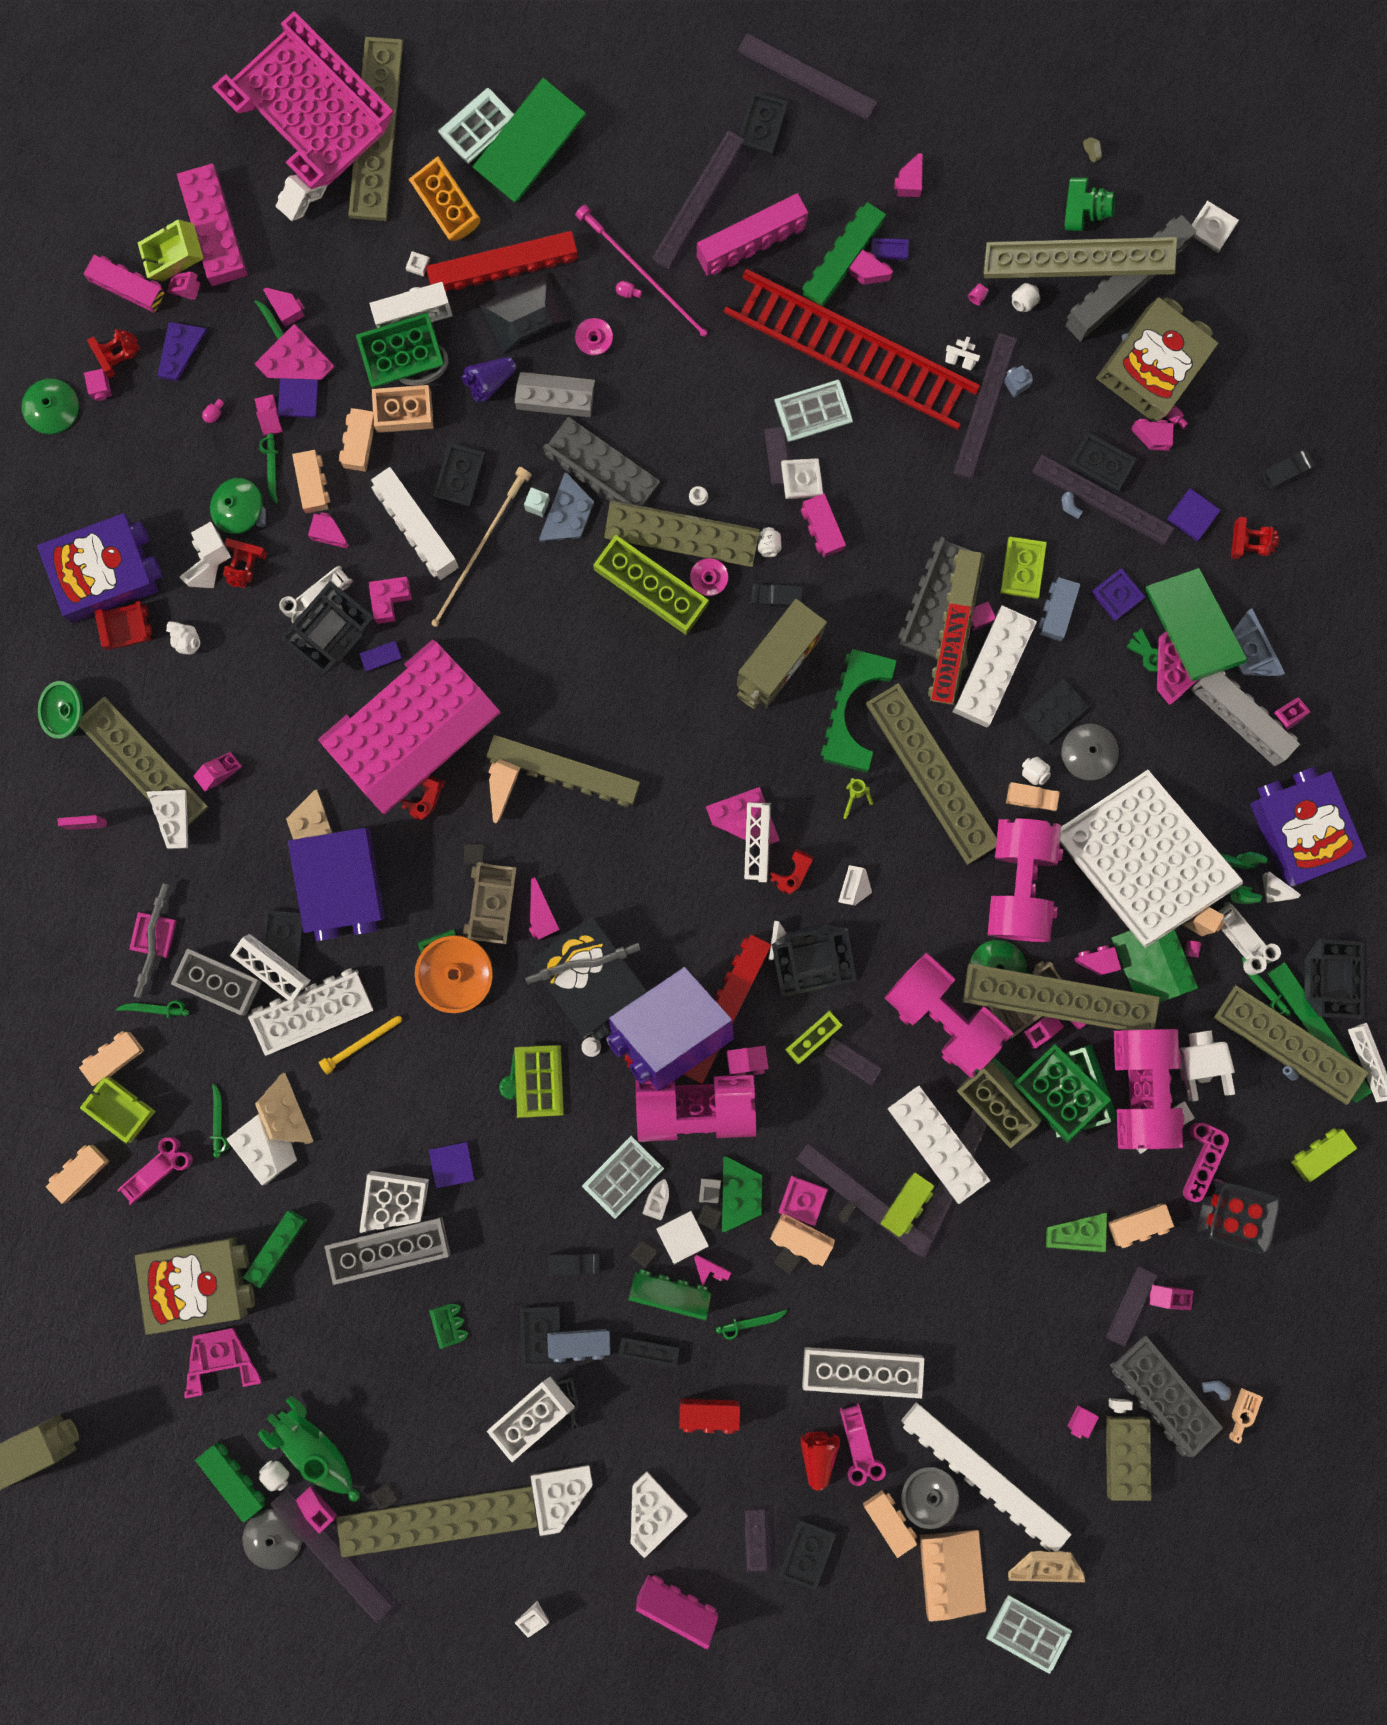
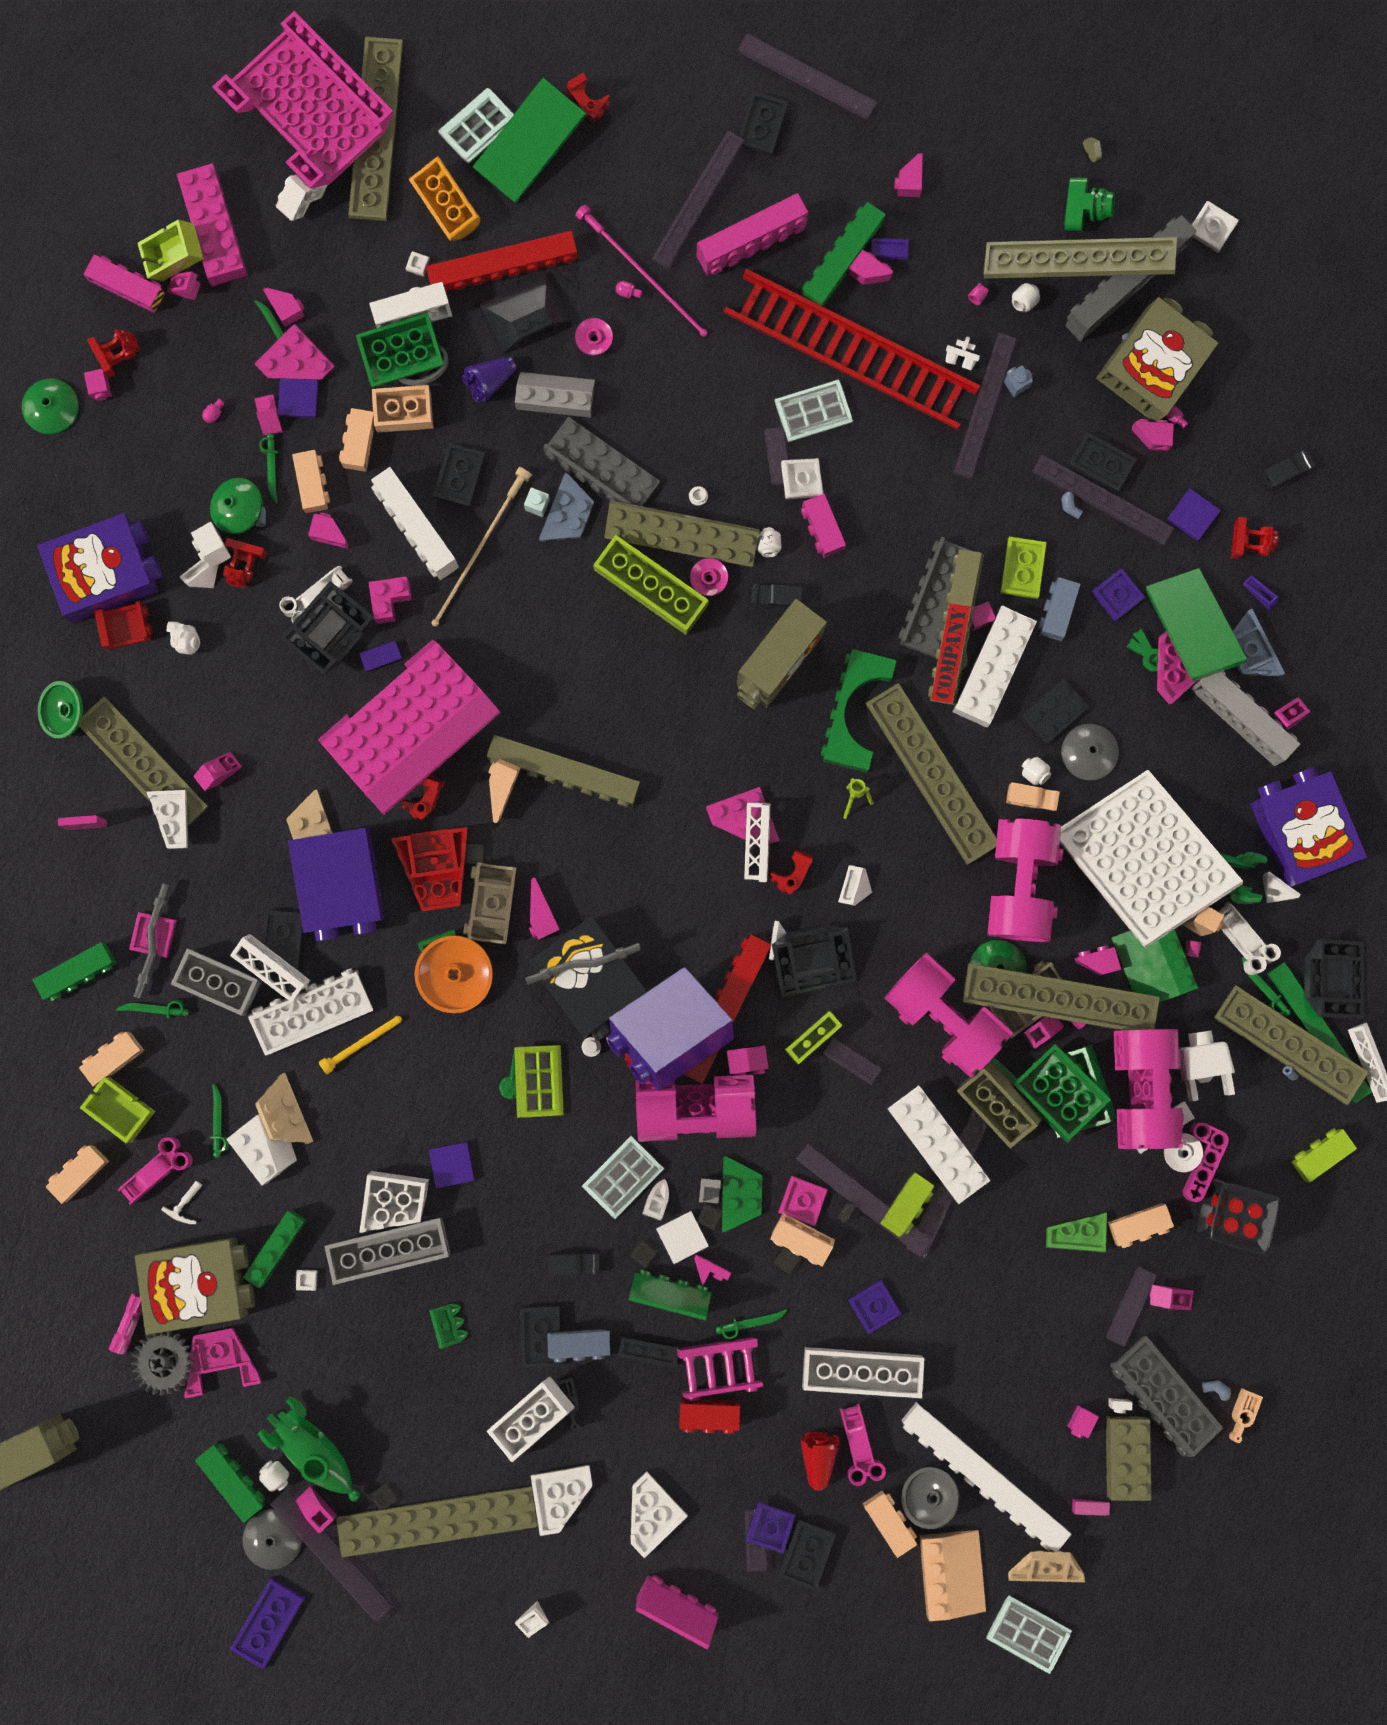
dark purple wing [157,322,207,381] -> none
none -> green brick [33,942,117,1002]
none -> dark pink axle [109,1293,143,1355]
none -> dark grey gear [131,1331,194,1396]
none -> white piece [161,1181,202,1224]
none -> dark purple tile [230,1577,305,1670]
none -> white tile [296,1270,318,1291]
none -> red wedge [391,827,468,911]
none -> red tile [565,73,610,123]
none -> dark pink fence [677,1337,763,1401]
none -> dark purple tile [746,1502,796,1553]
none -> dark purple tile [848,1280,901,1334]
none -> dark pink piece [1072,1499,1110,1515]
none -> white dish [1164,1133,1203,1172]
none -> dark purple piece [1243,575,1278,611]

